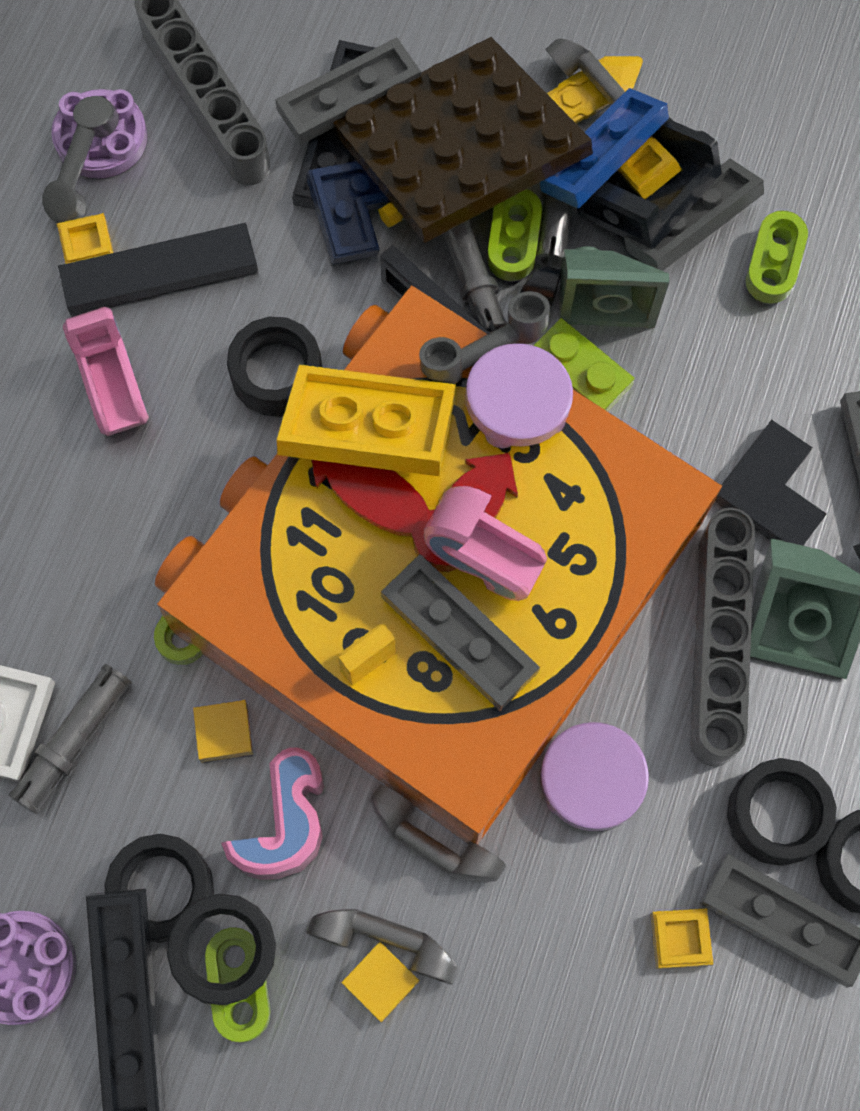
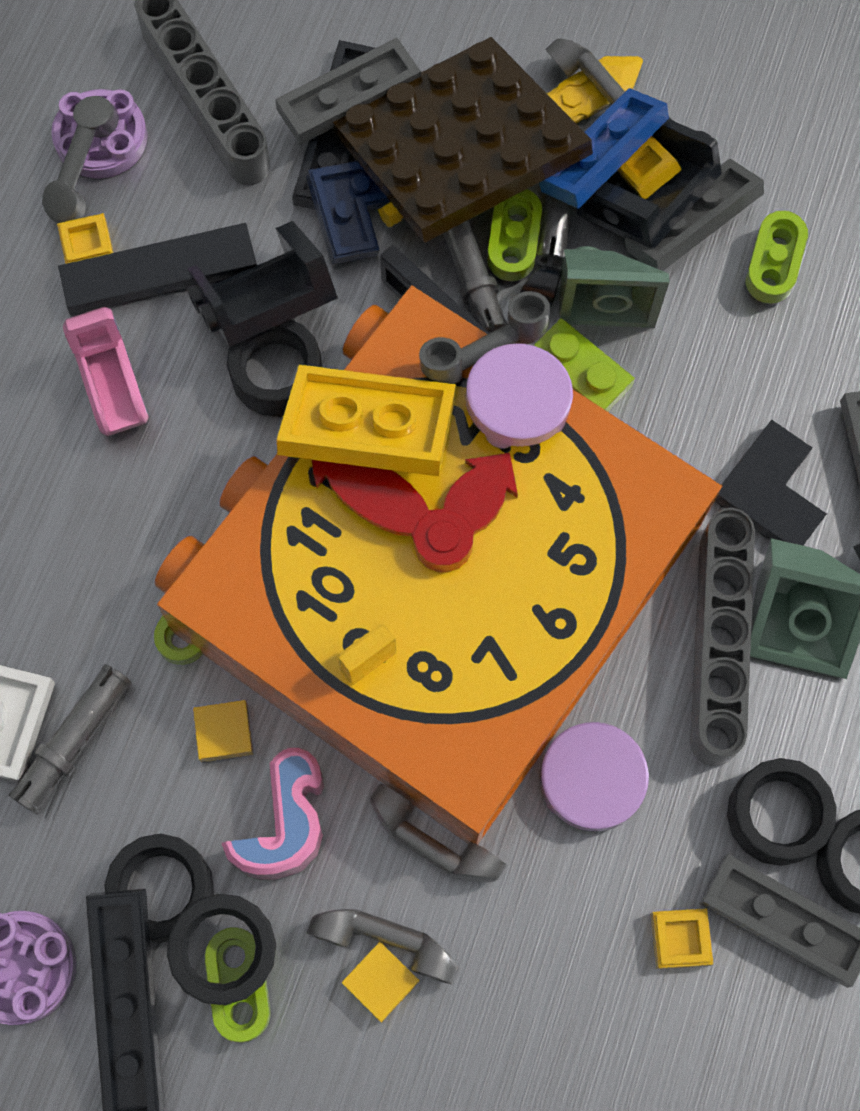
dark grey plate [381,554,540,711] -> none
bright pink animal [423,486,547,601] -> none
none -> black panel [186,221,338,347]

